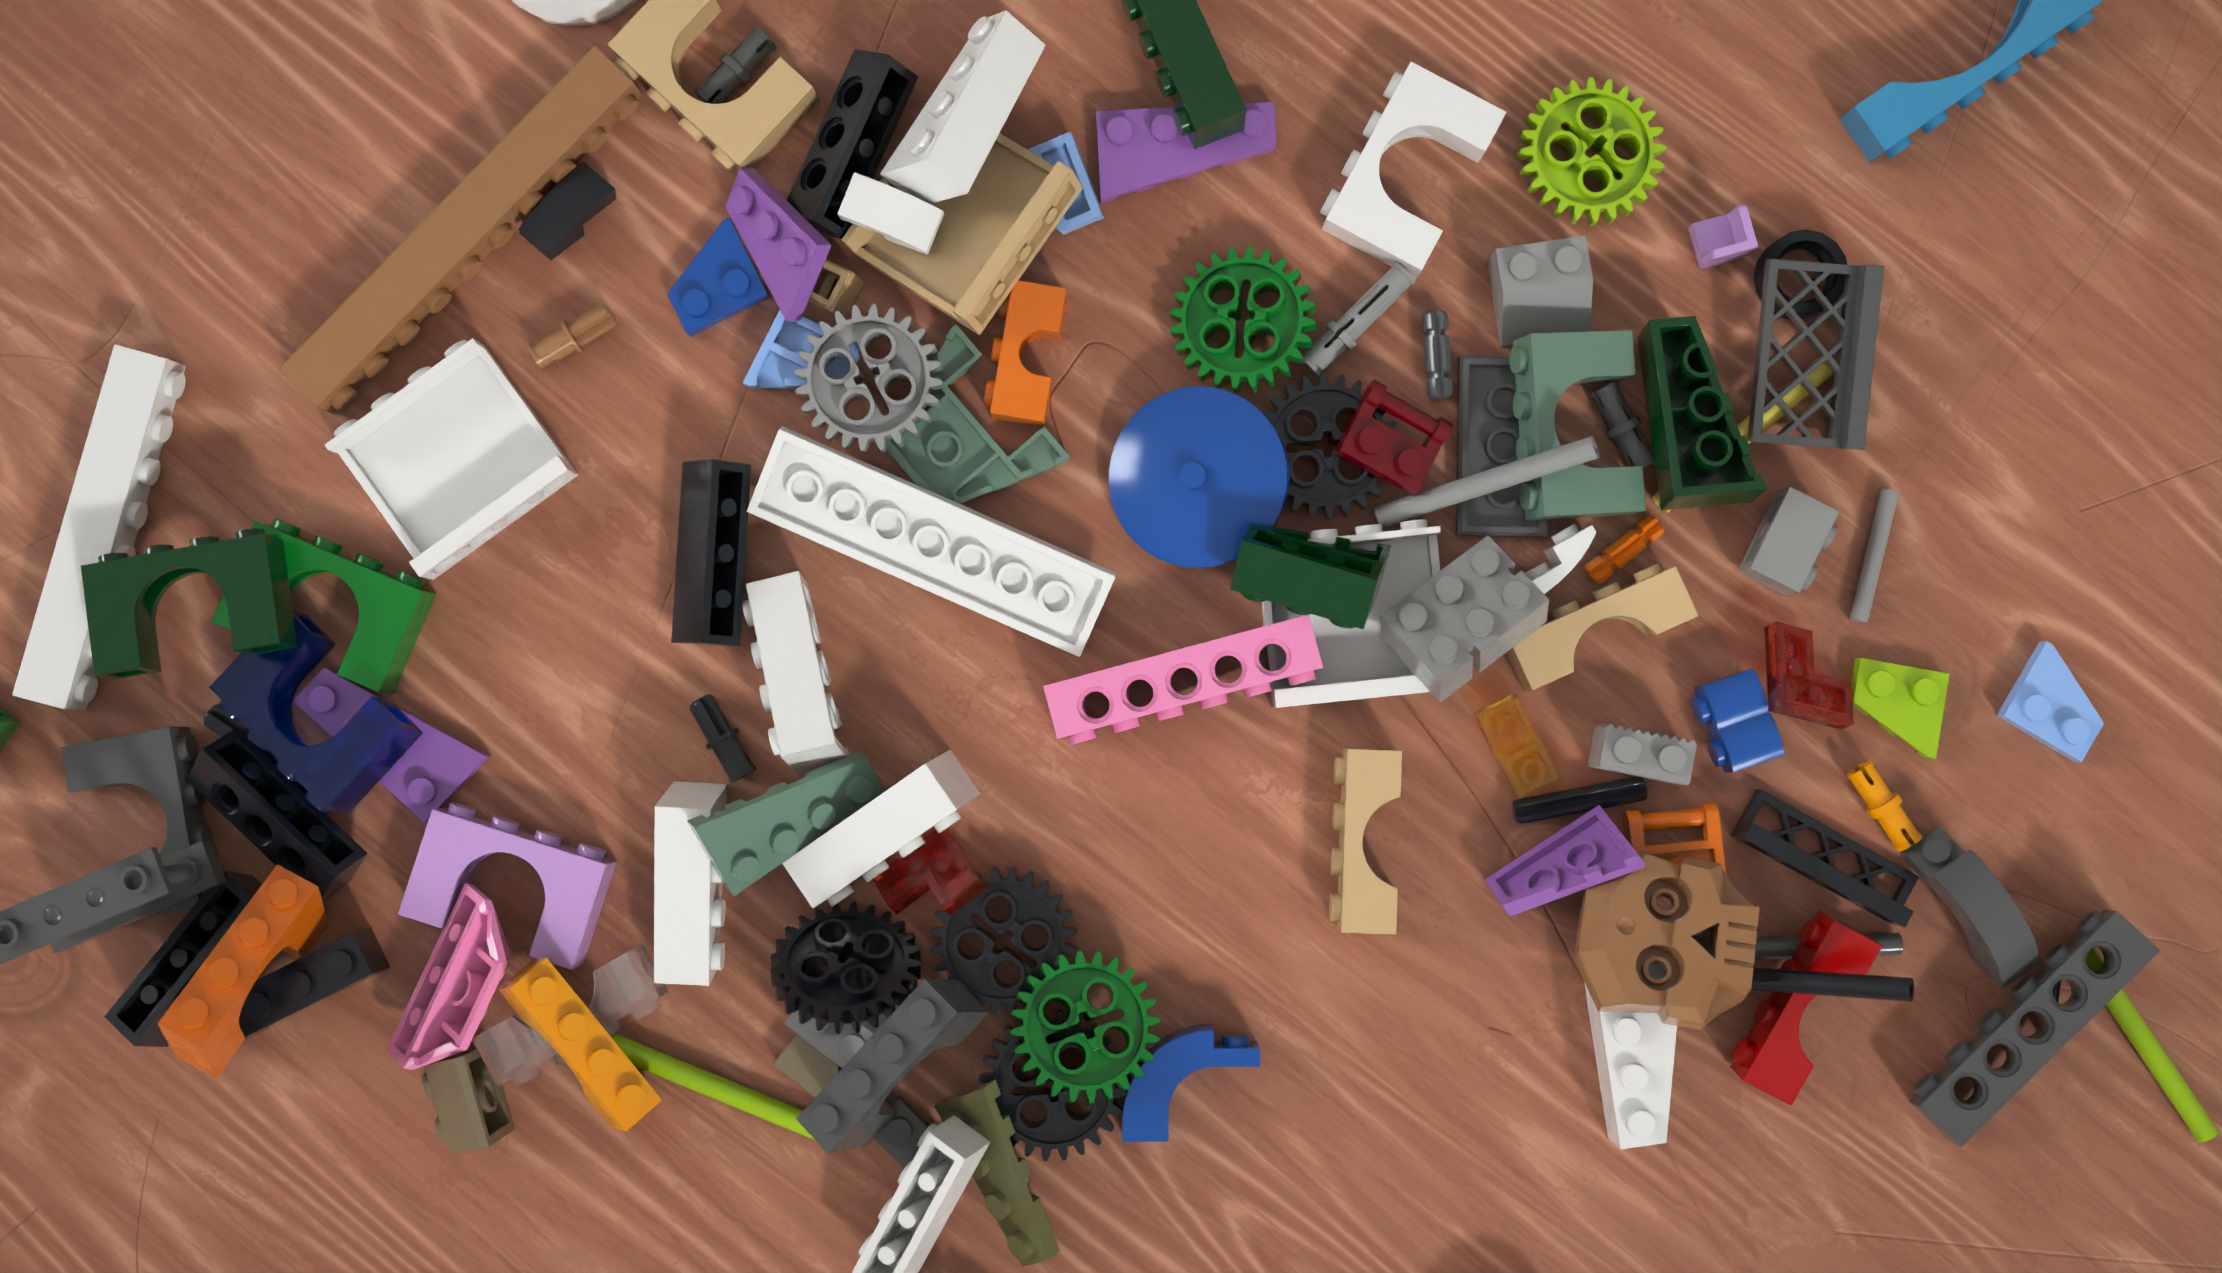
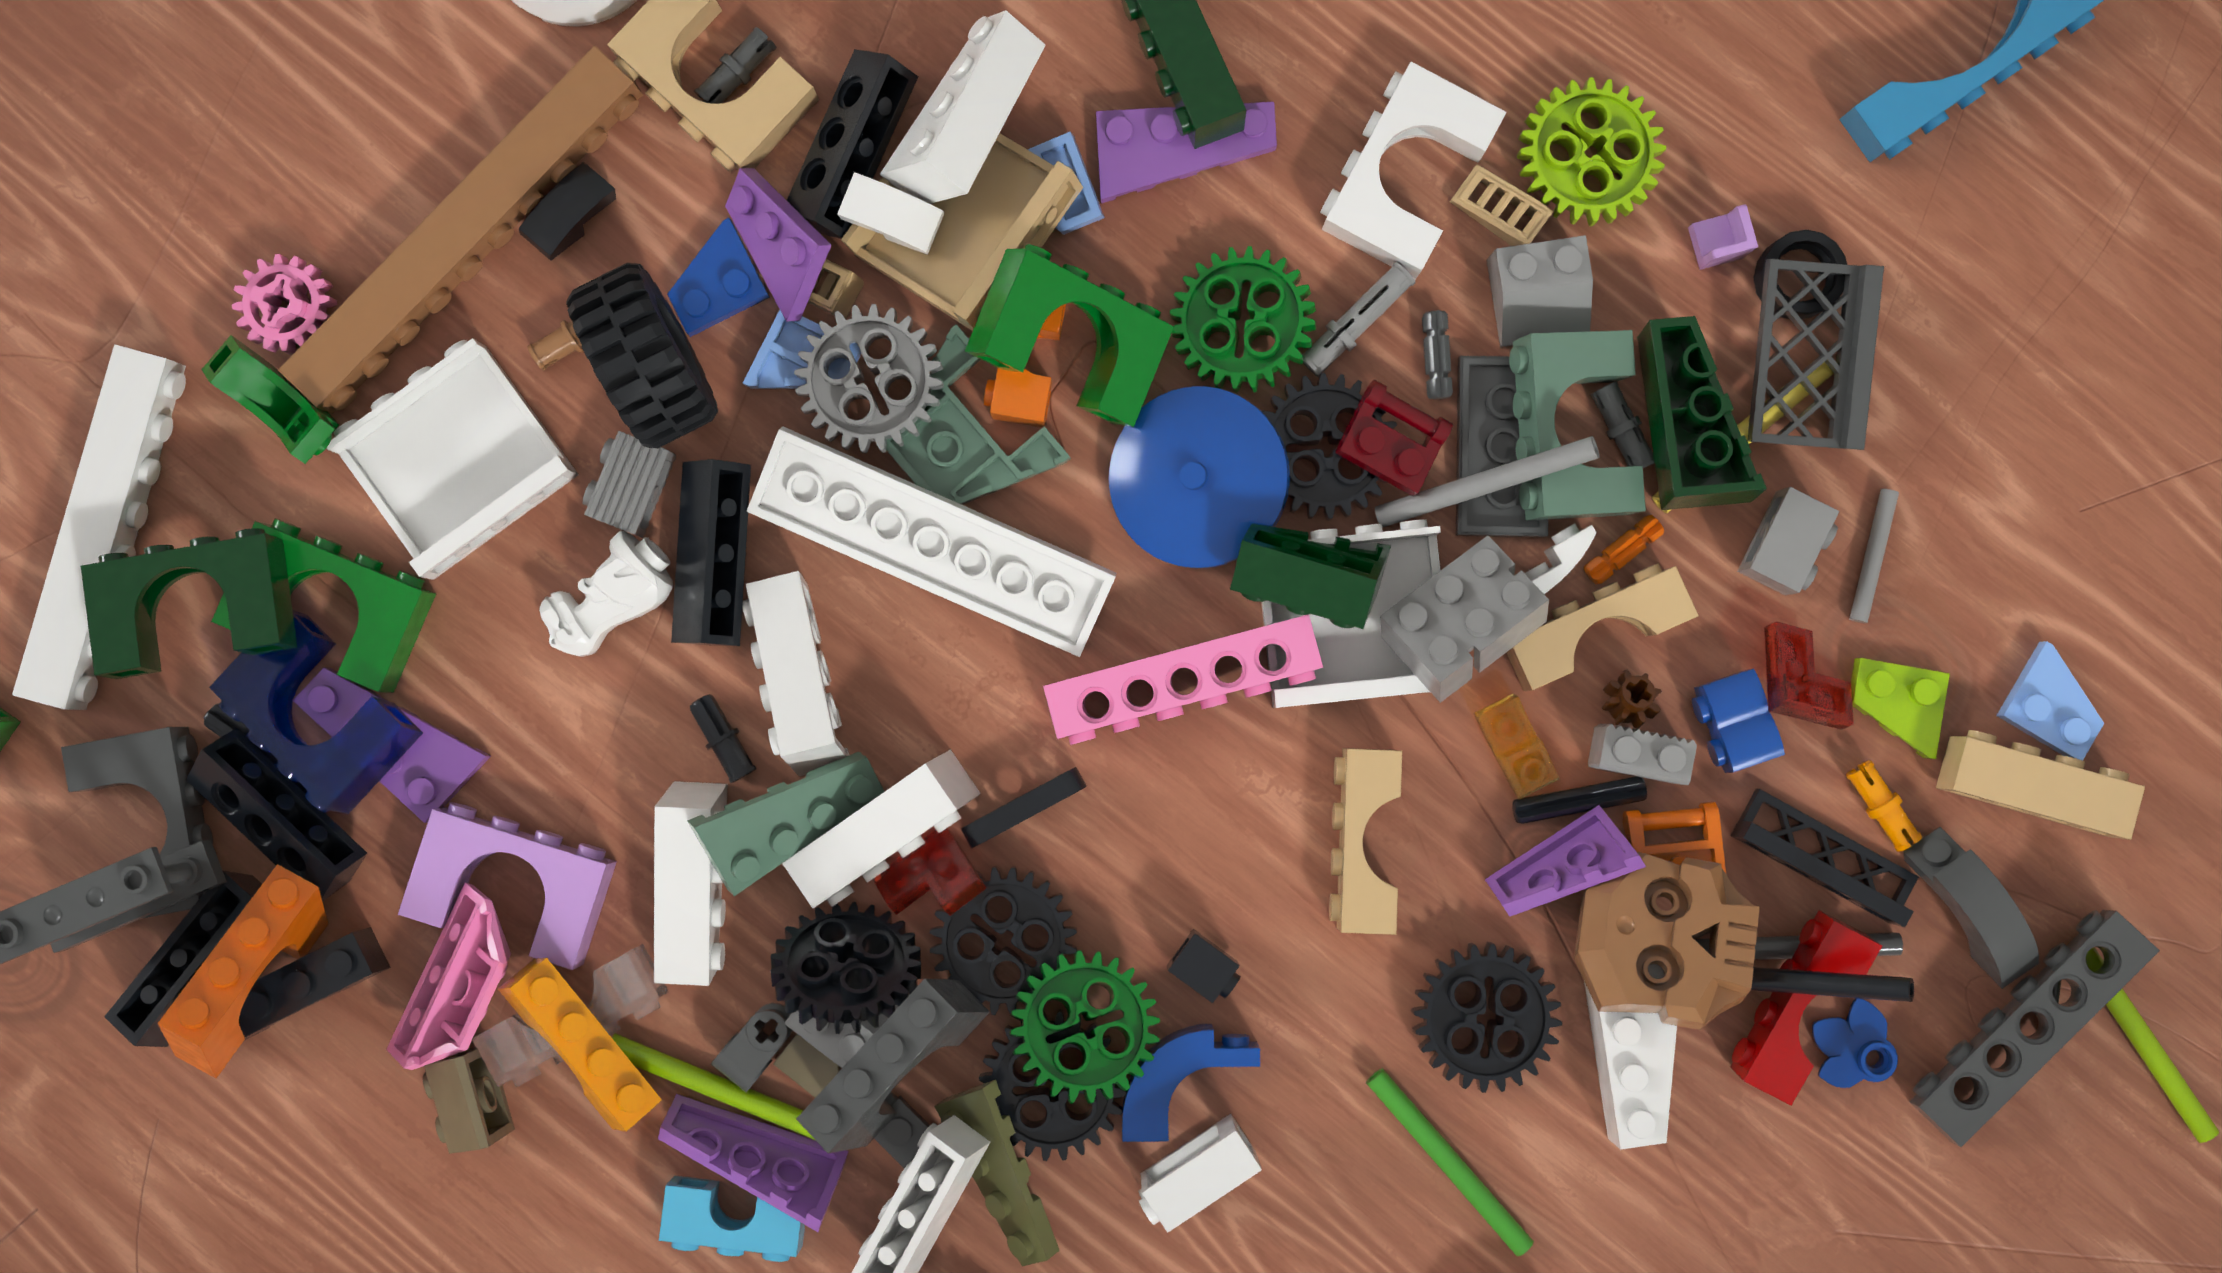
none -> green arch [201,335,339,464]
none -> bright pink gear [232,254,337,355]
none -> white animal [539,531,673,657]
none -> black tyre [566,263,718,449]
none -> light grey brick [583,431,676,538]
none -> medium lavender wing [658,1094,848,1232]
none -> medium azure arch [659,1176,805,1262]
none -> dark grey piece [711,1003,793,1092]
none -> black beam [961,767,1087,849]
none -> green arch [965,244,1174,427]
none -> white window [1138,1114,1262,1233]
none -> black brick [1167,929,1241,1003]
none -> bright green piece [1366,1068,1534,1256]
none -> black gear [1411,942,1562,1093]
none -> tan slope [1450,164,1553,246]
none -> reddish brown gear [1602,670,1662,729]
none -> blue plate [1811,998,1898,1088]
none -> tan brick [1936,730,2145,840]

